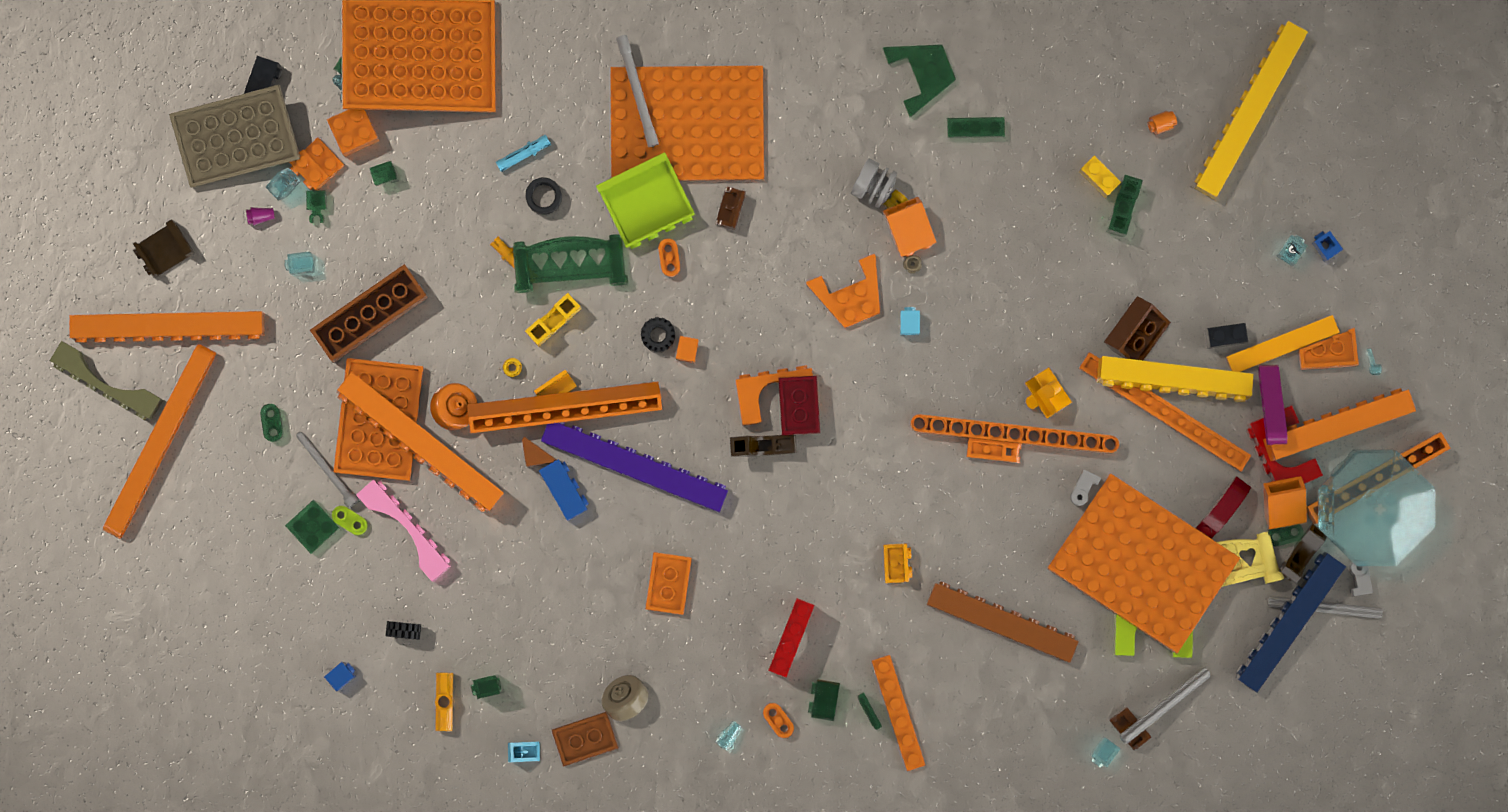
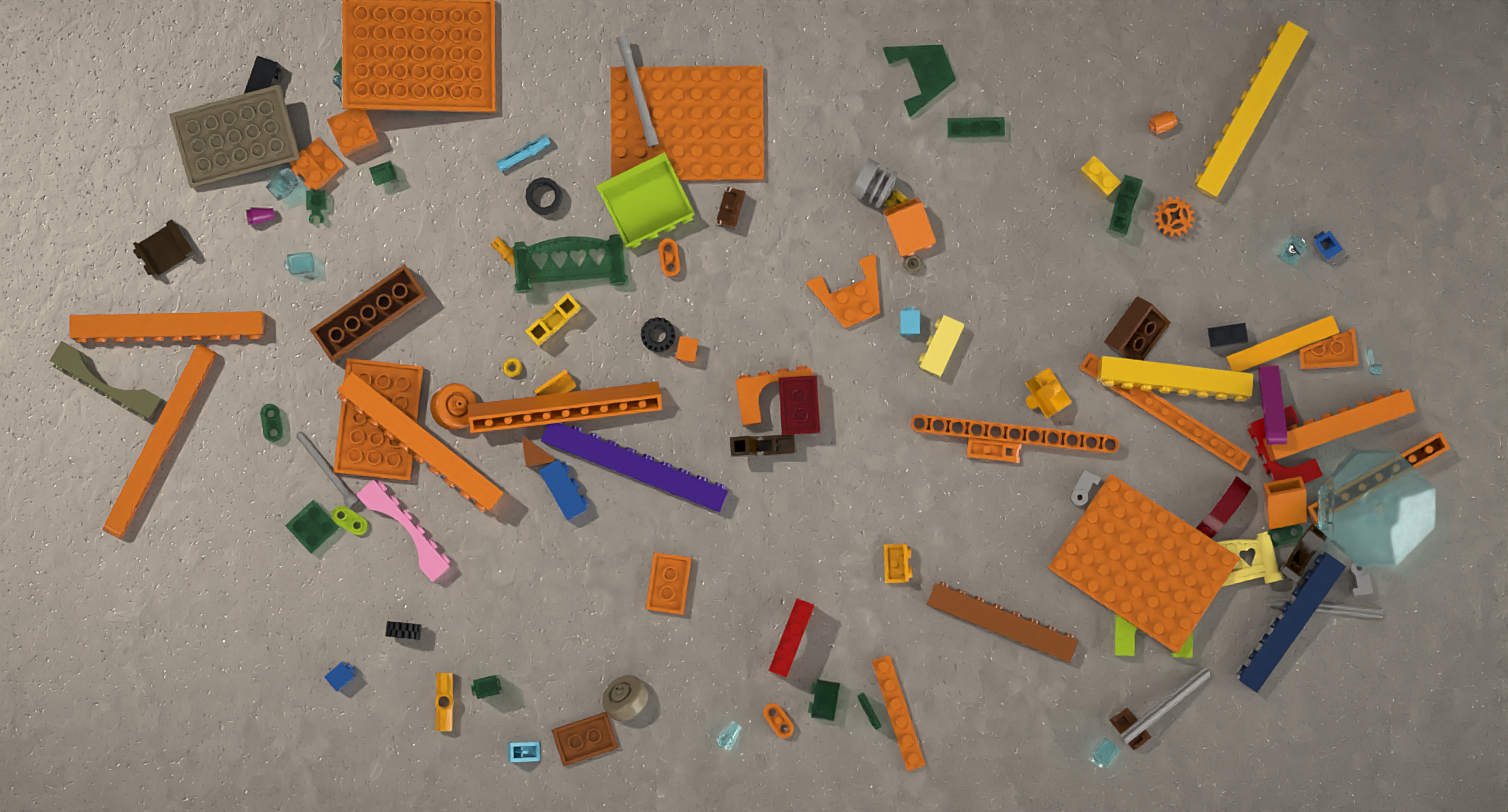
none -> light yellow brick [918,315,965,378]
none -> orange gear [1153,196,1195,238]

